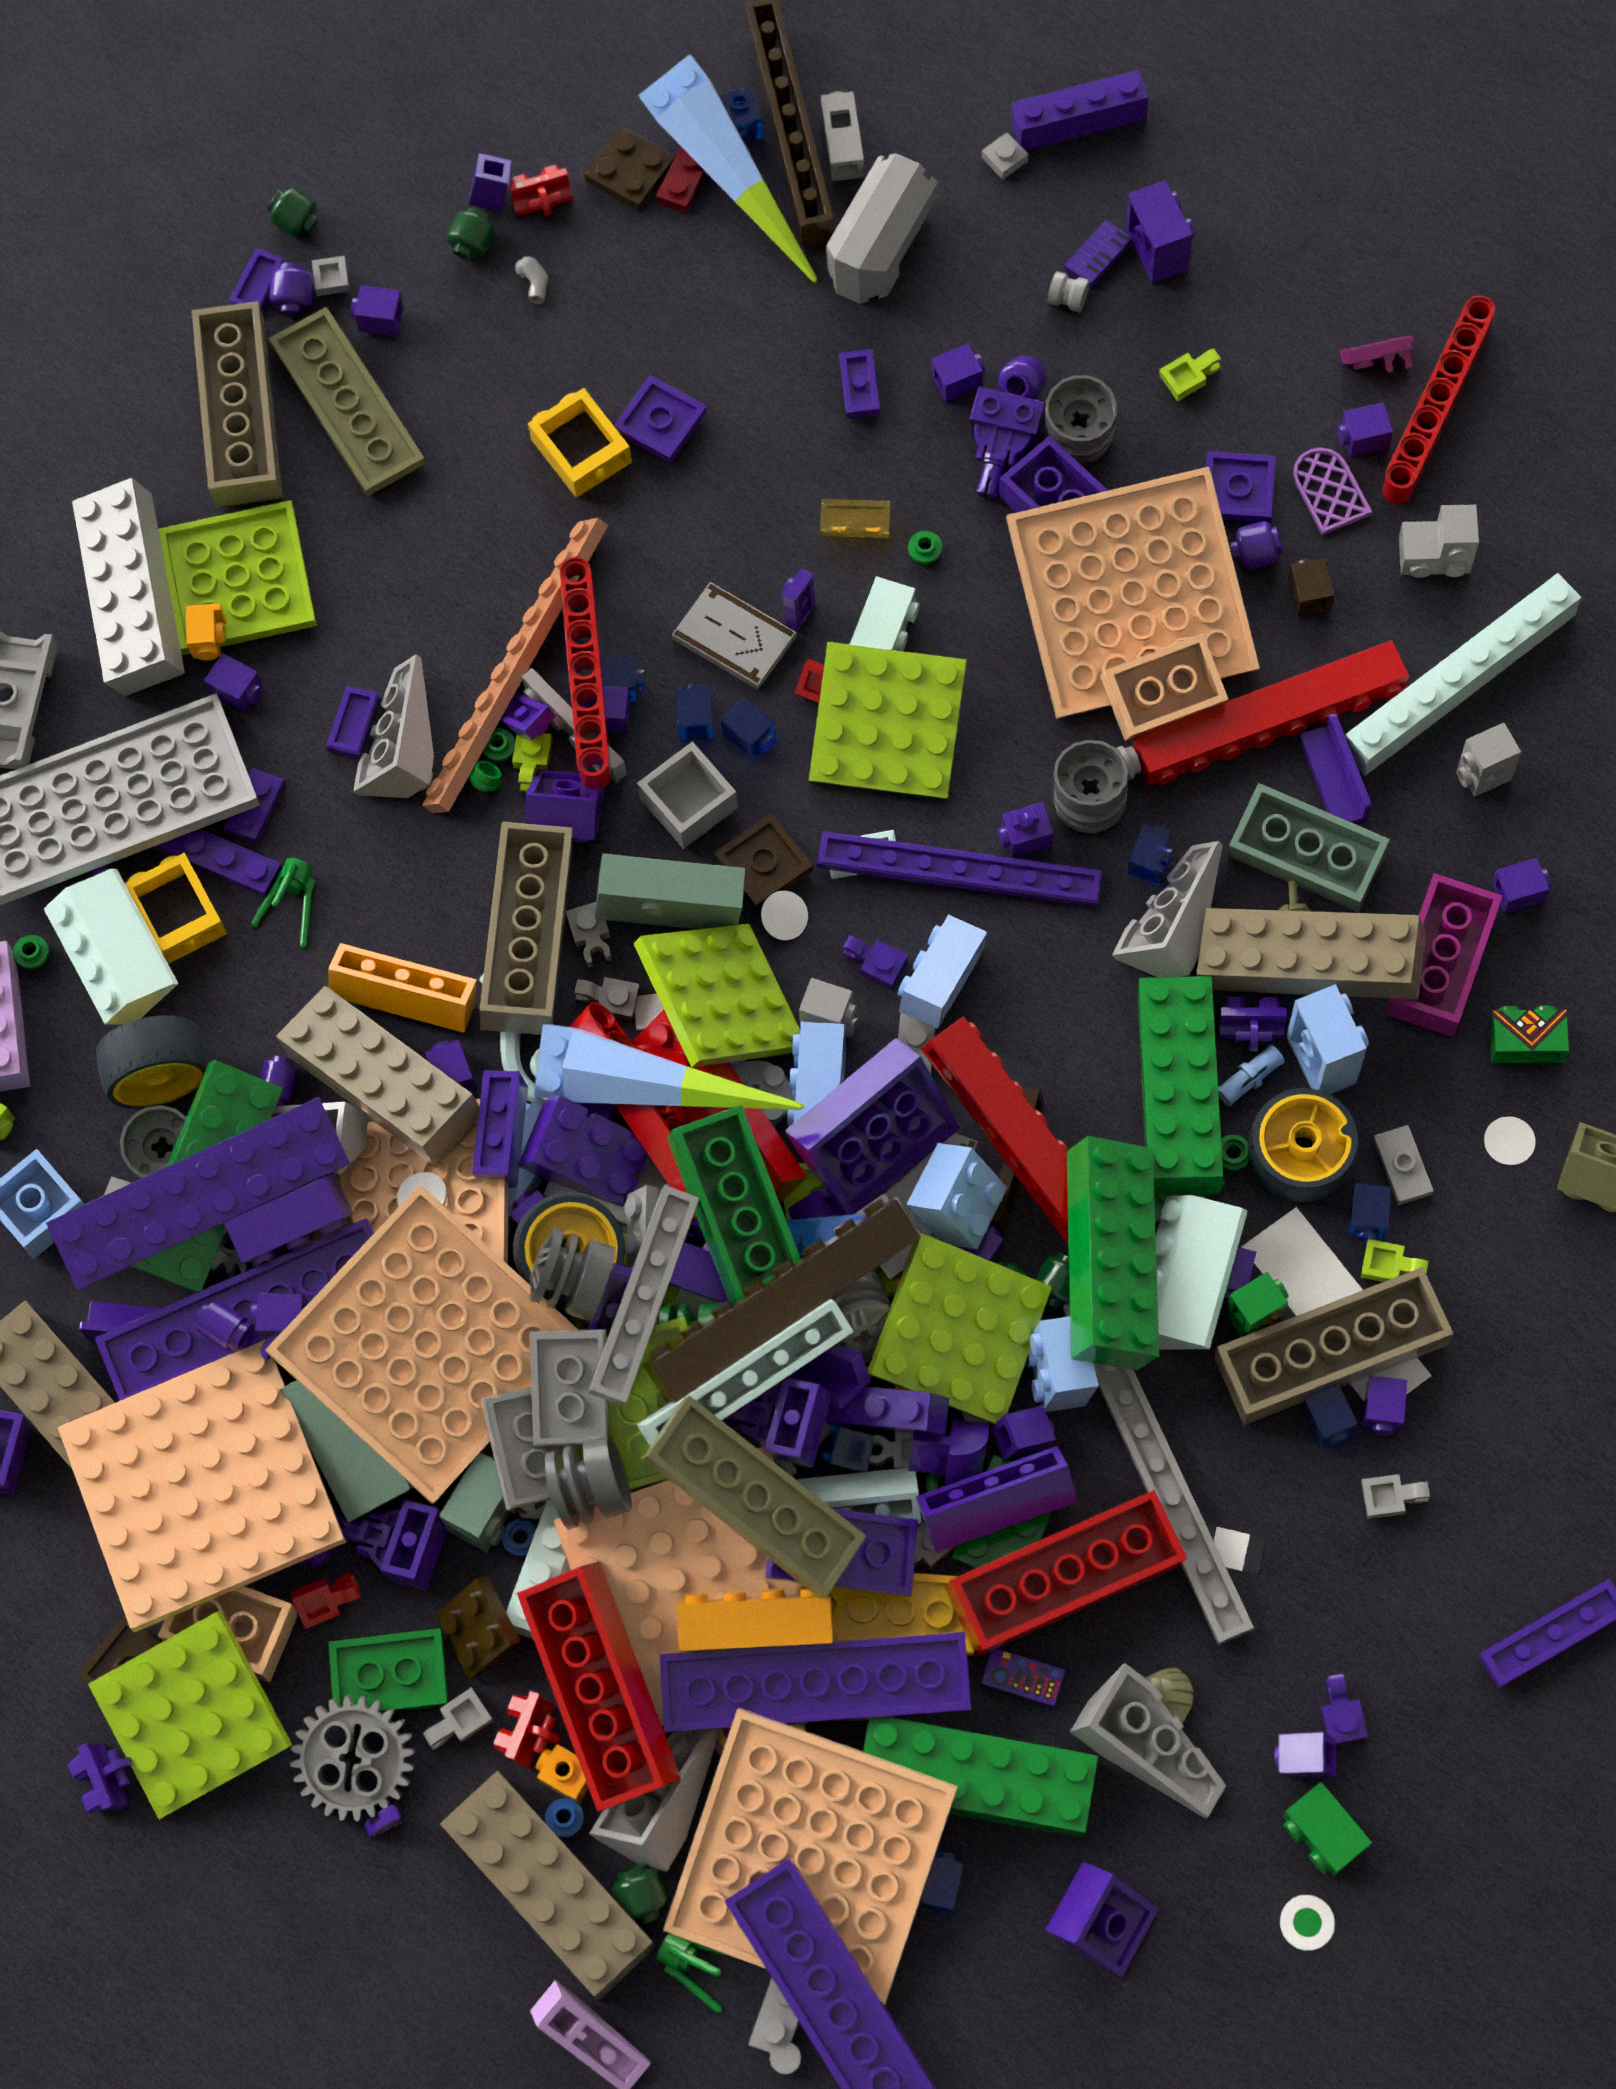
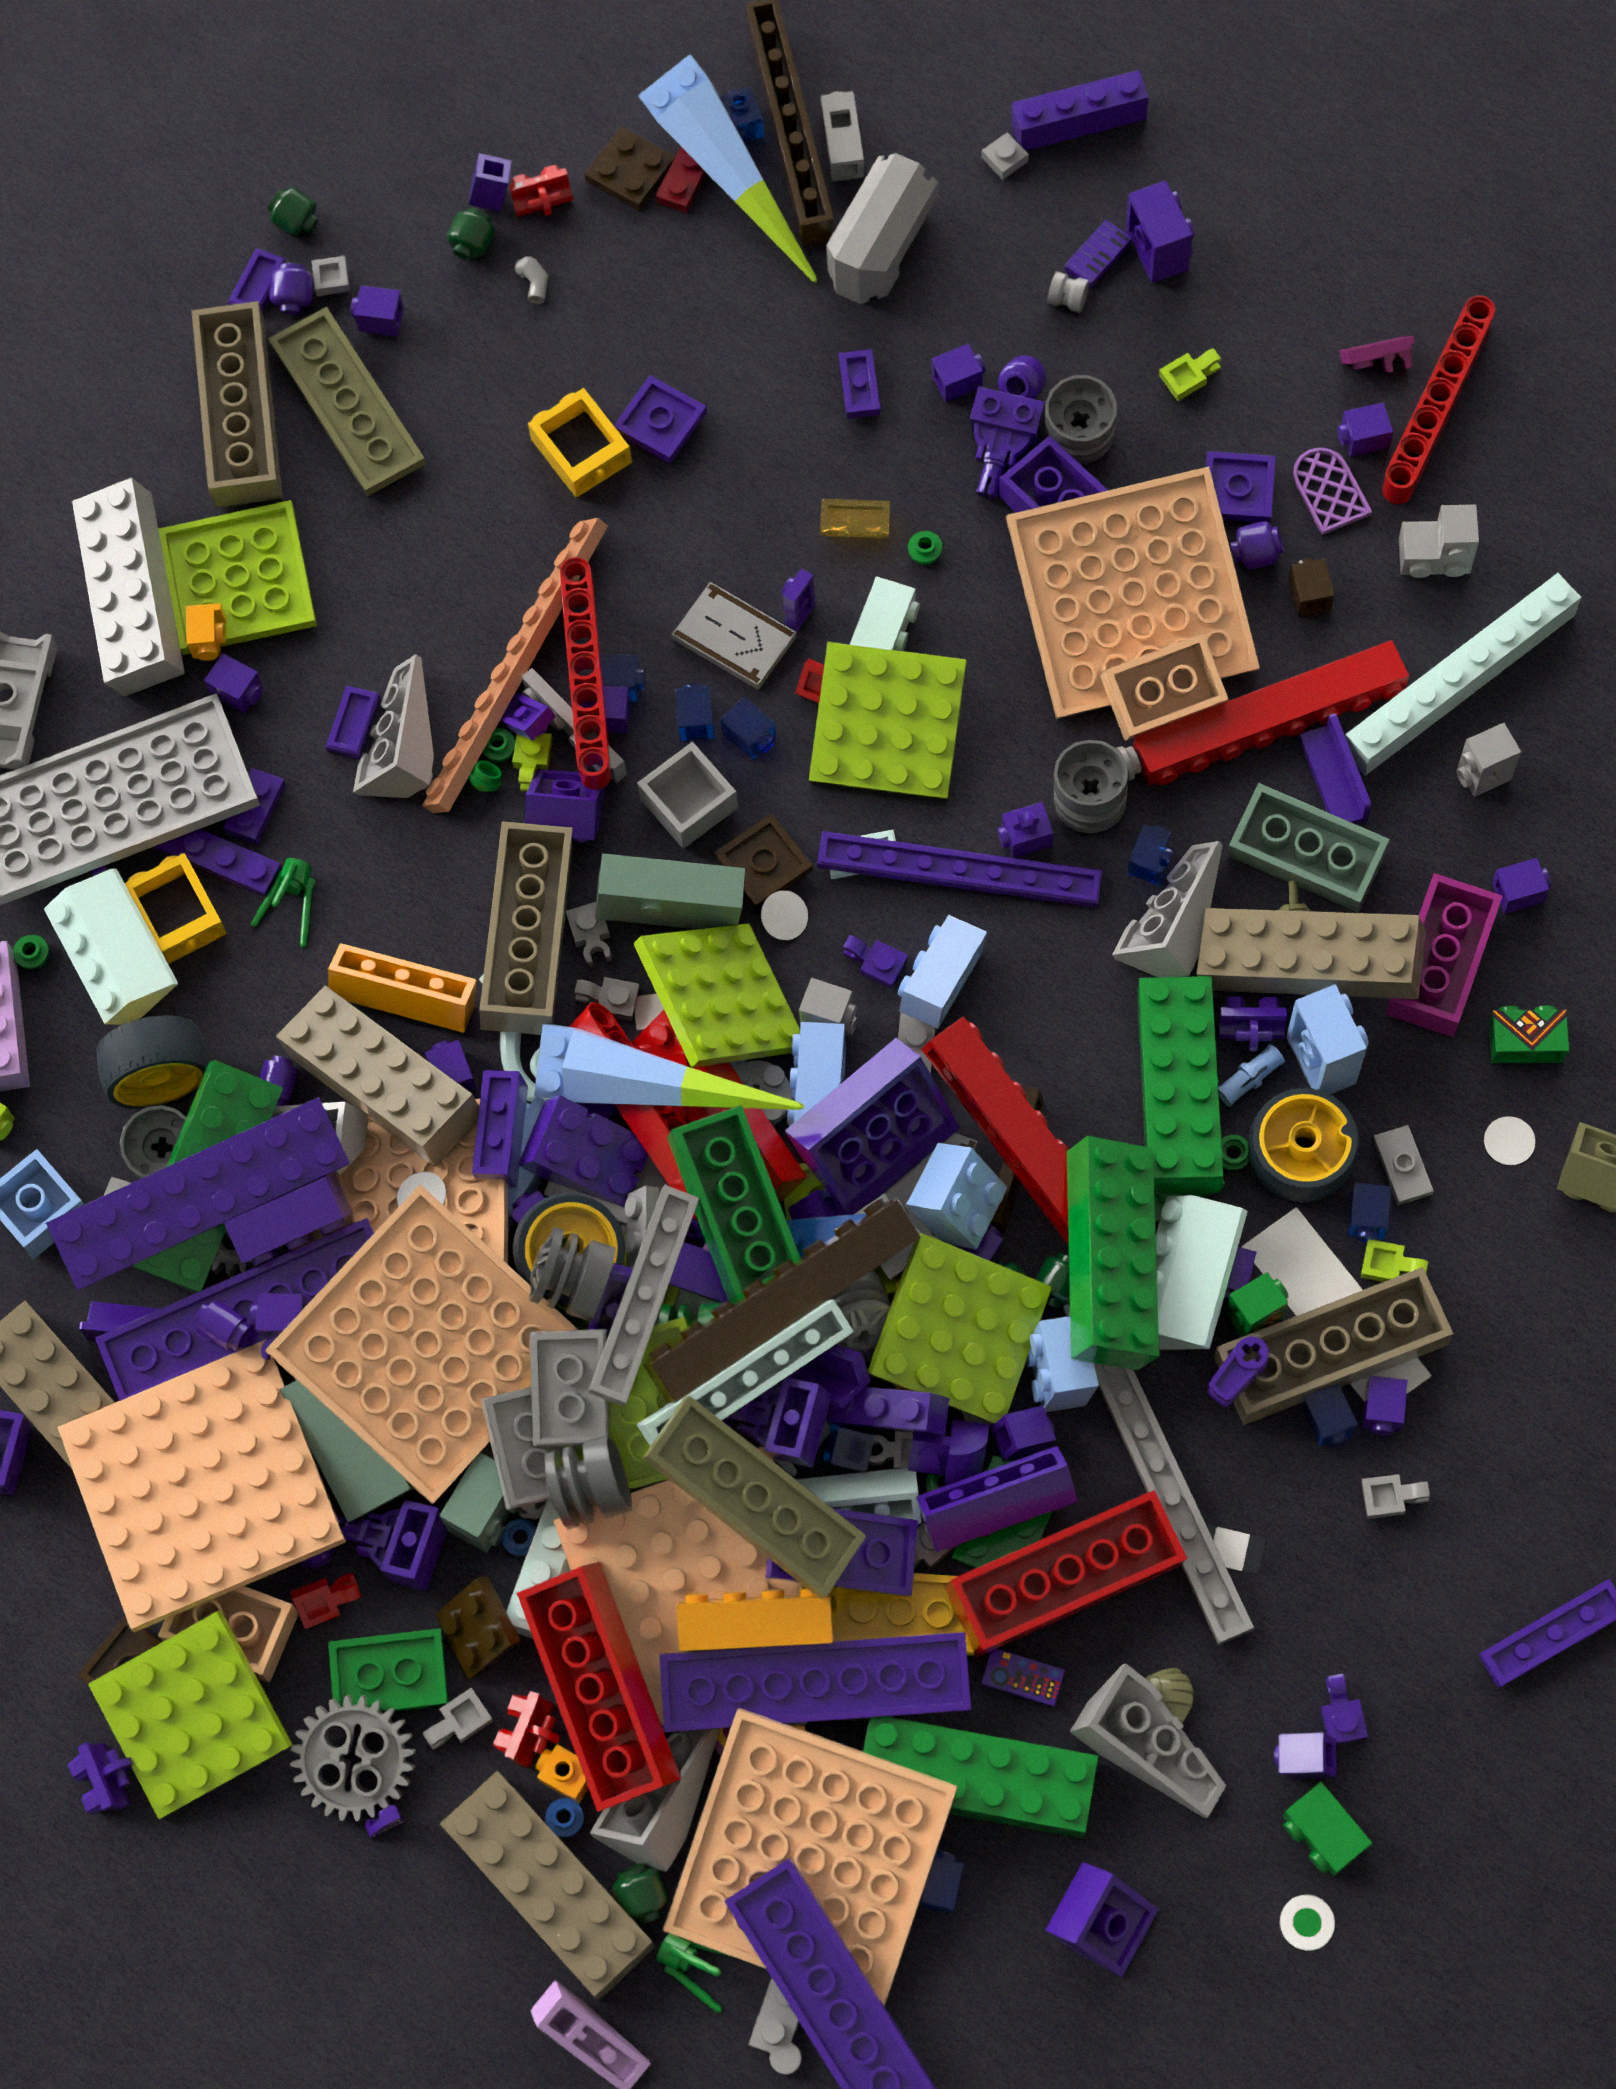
none -> dark purple piece [1207,1336,1269,1407]

